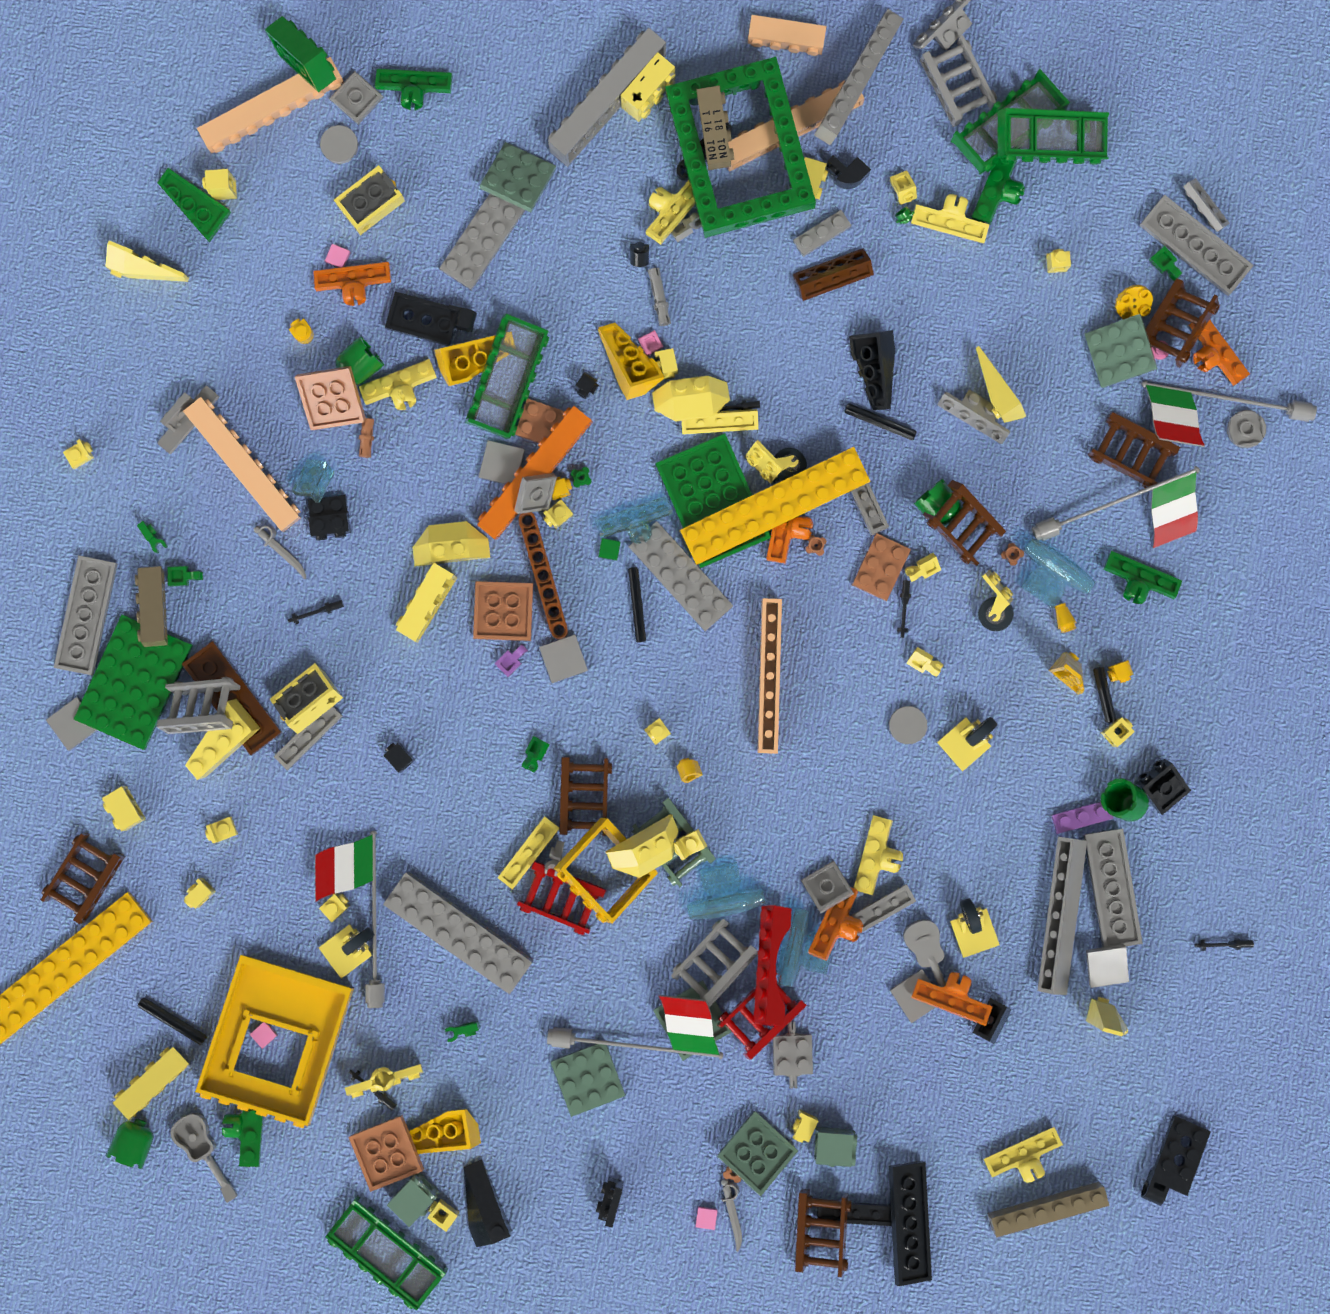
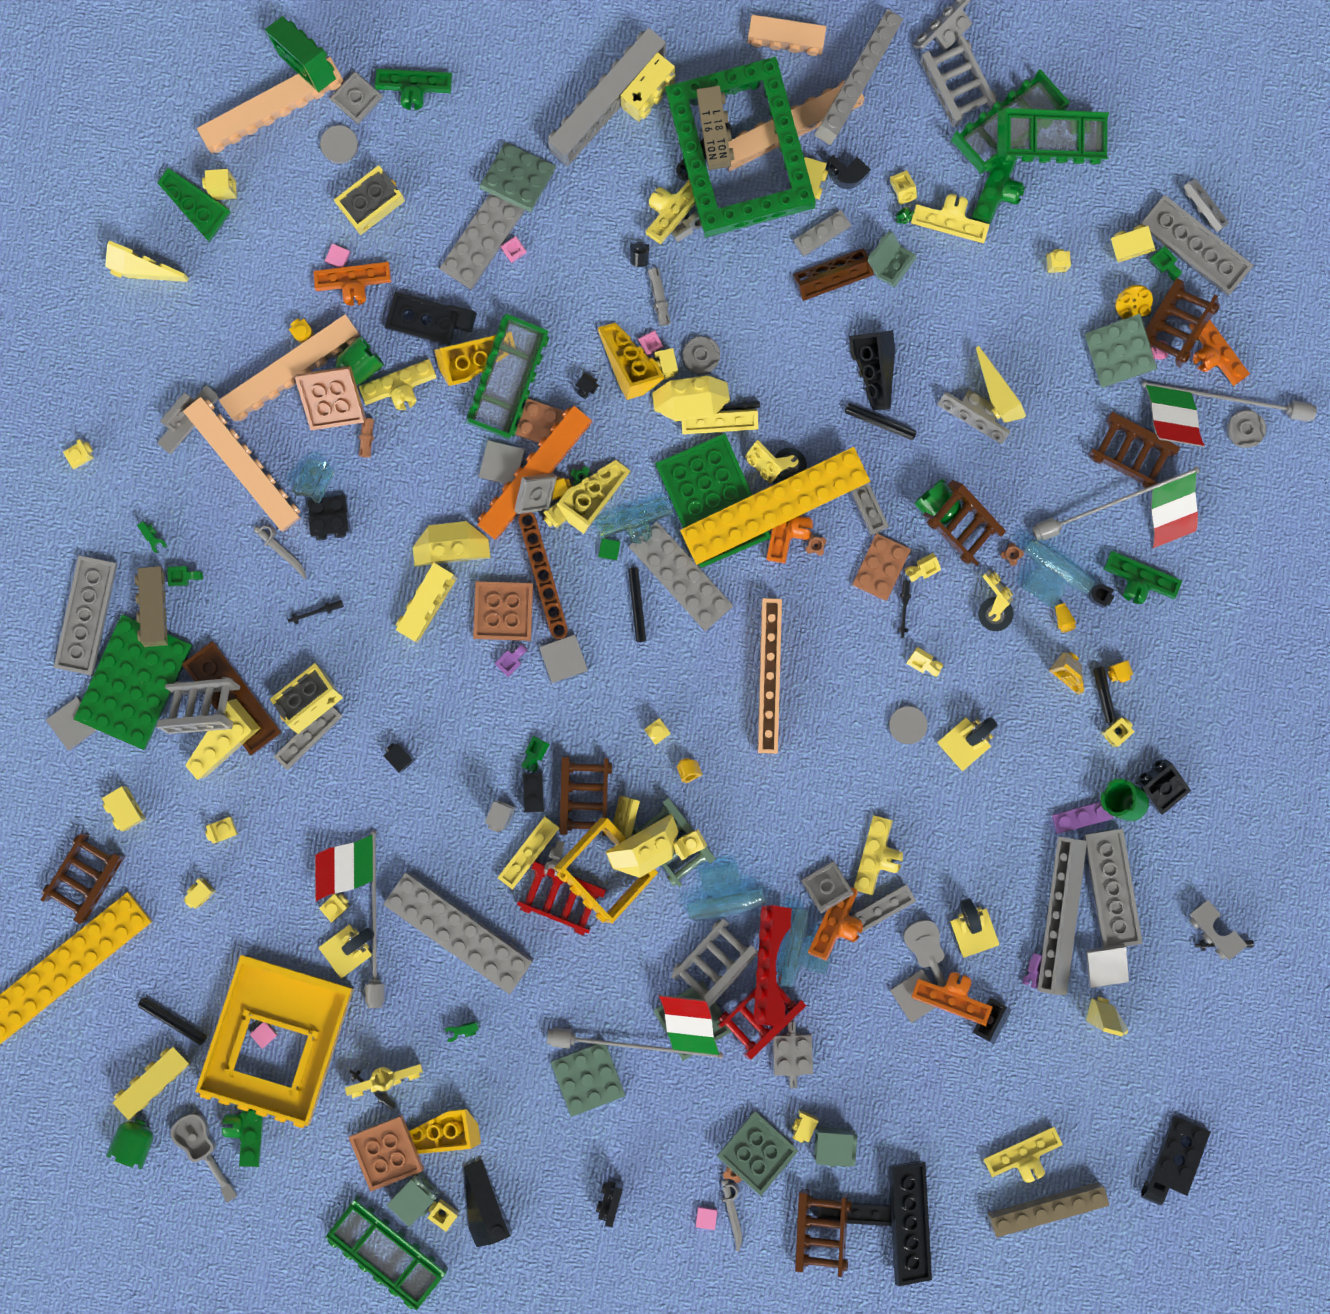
none -> light nougat brick [219,314,361,422]
none -> light grey arch [485,800,516,832]
none -> bright pink tile [500,236,527,263]
none -> black brick [523,773,545,813]
none -> light yellow wedge [557,460,631,534]
none -> light yellow plate [613,796,640,838]
none -> light grey tile [683,336,720,374]
none -> sand green bracket [868,231,917,288]
none -> medium lavender plate [1023,953,1042,989]
none -> black plate [1089,584,1114,608]
none -> light yellow brick [1111,225,1156,263]
none -> light grey arch [1189,900,1248,961]

